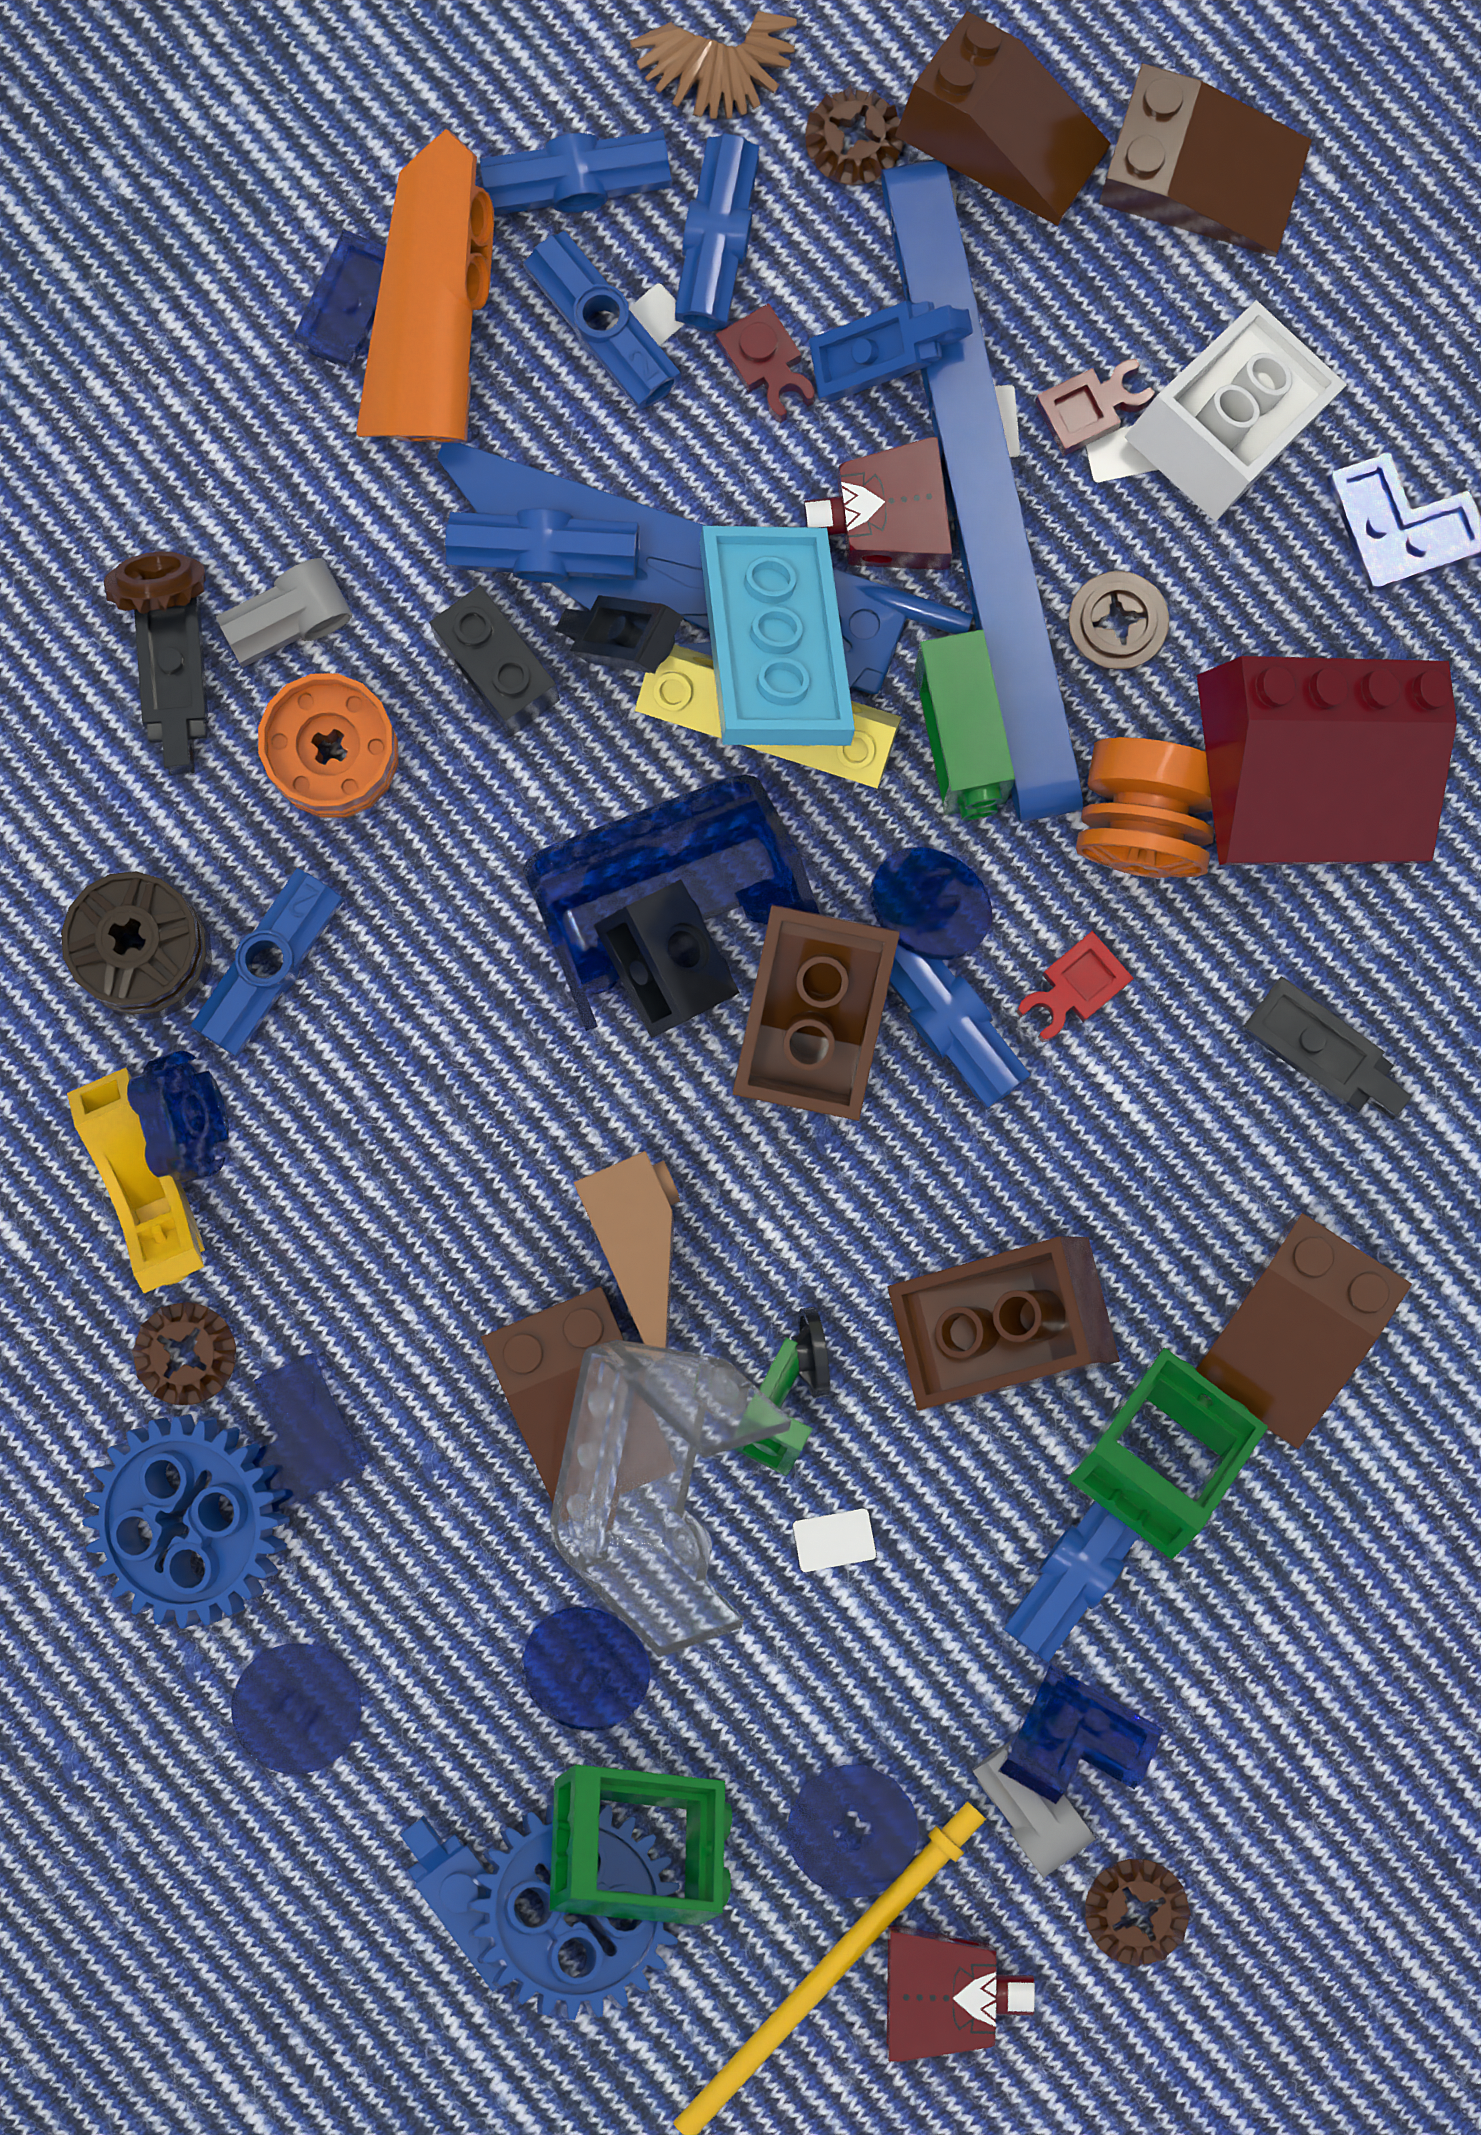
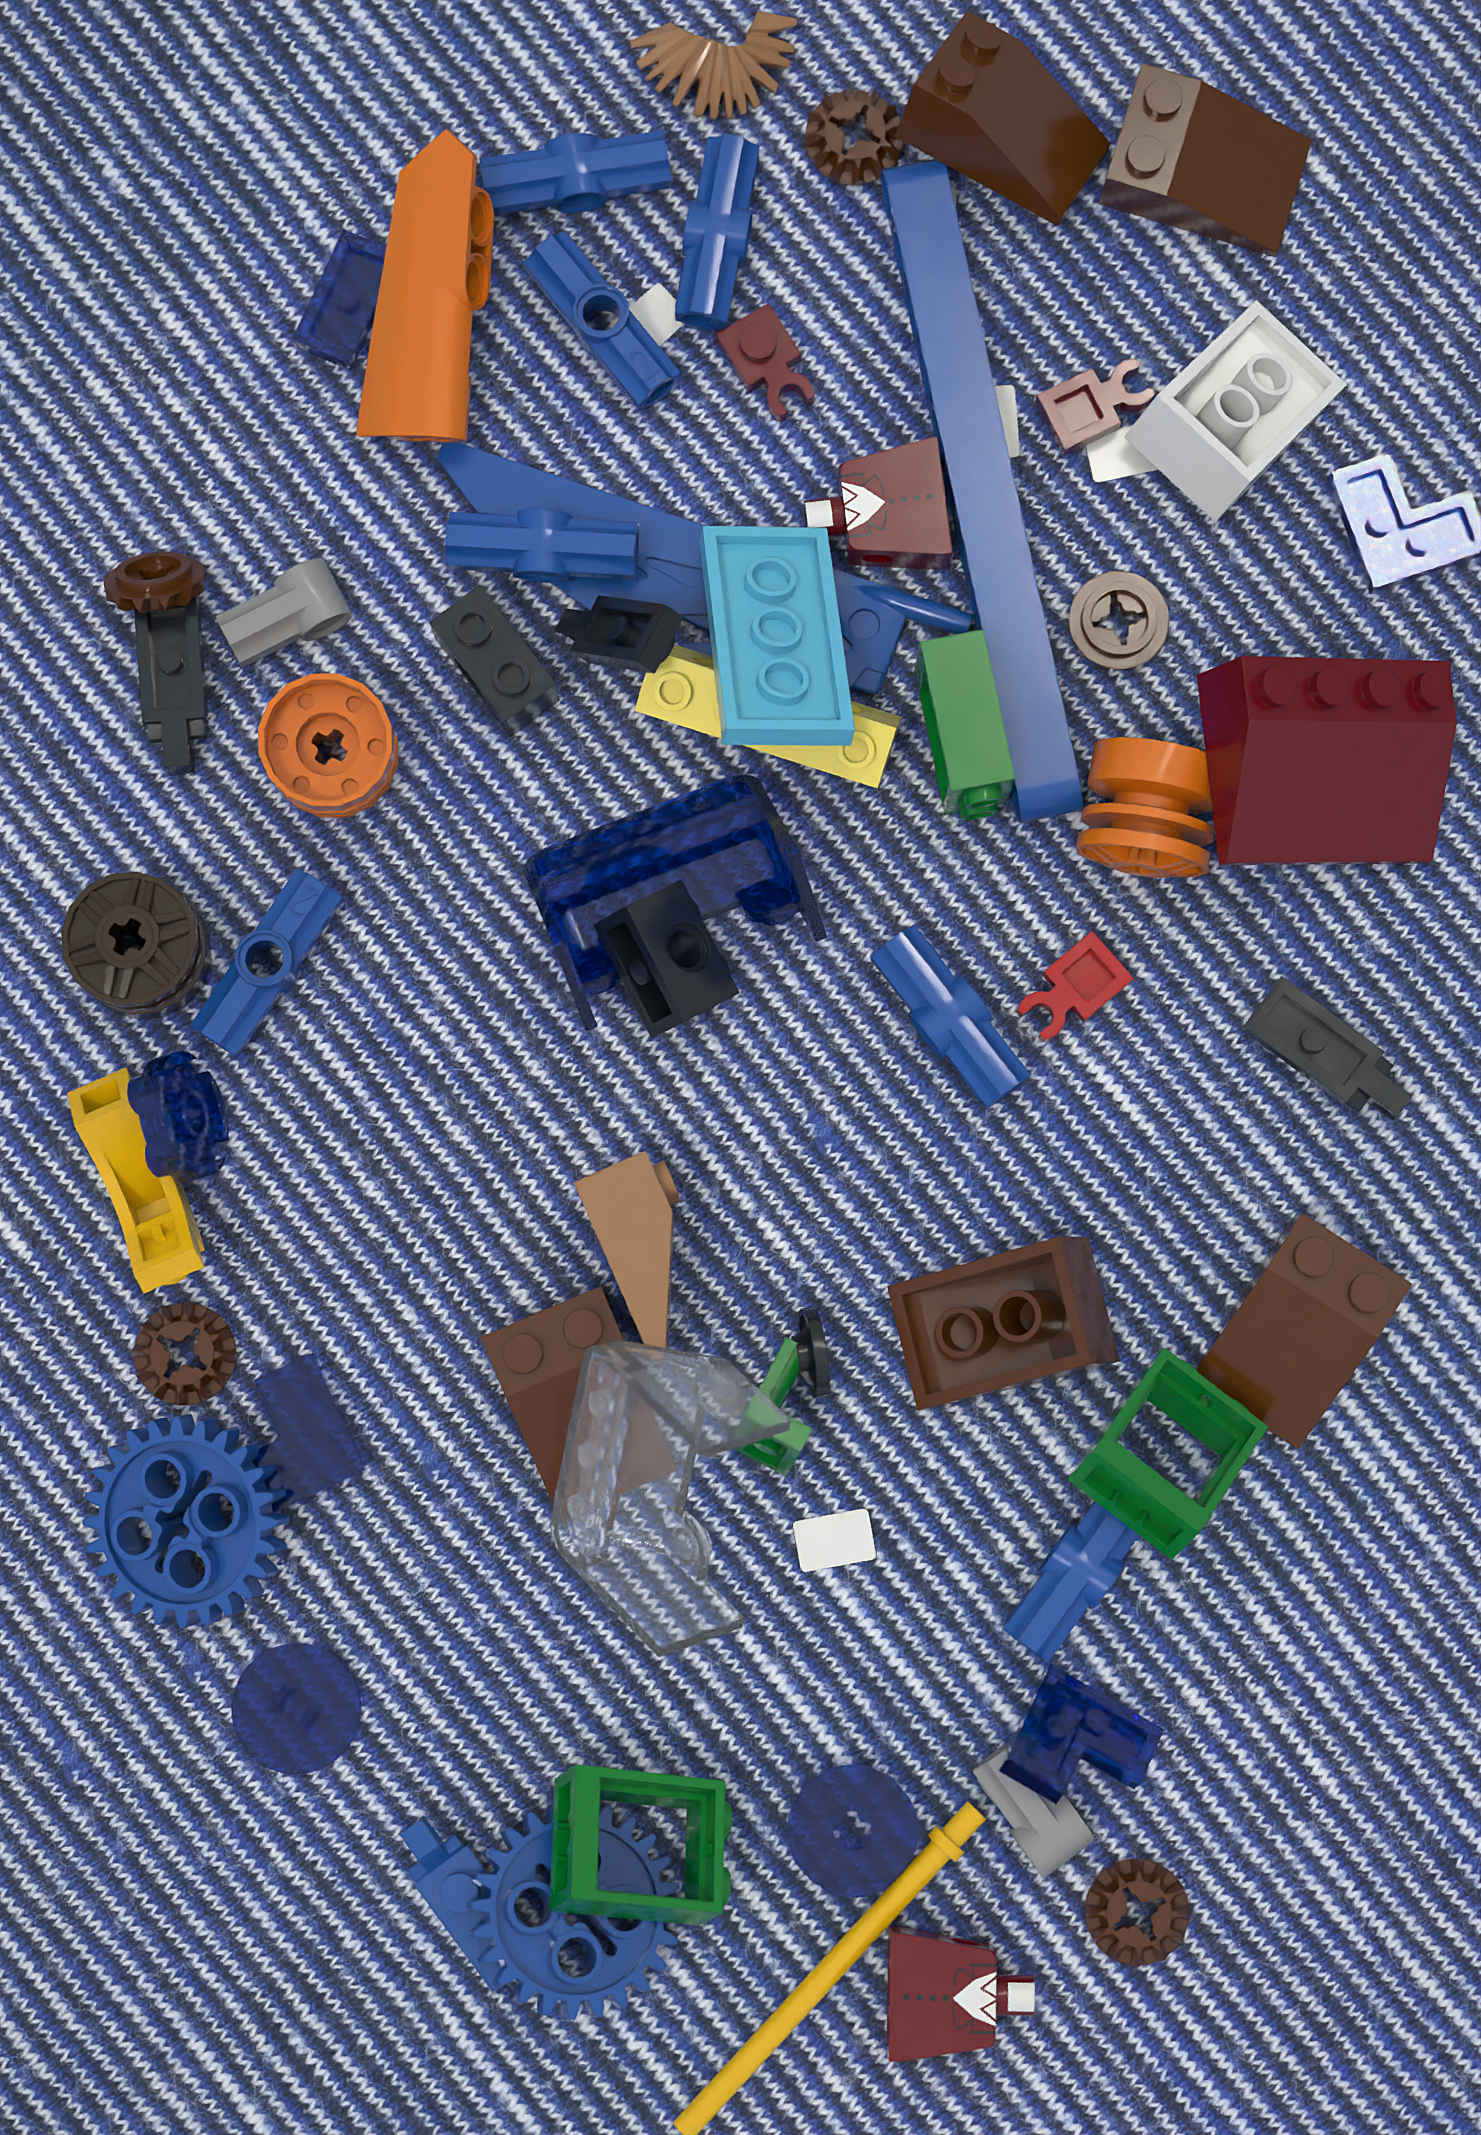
clear blue piece [521,1607,650,1731] -> none
reddish brown slope [732,904,900,1121] -> none
blue hinge [809,301,973,402] -> none
clear blue piece [870,847,992,960] -> none

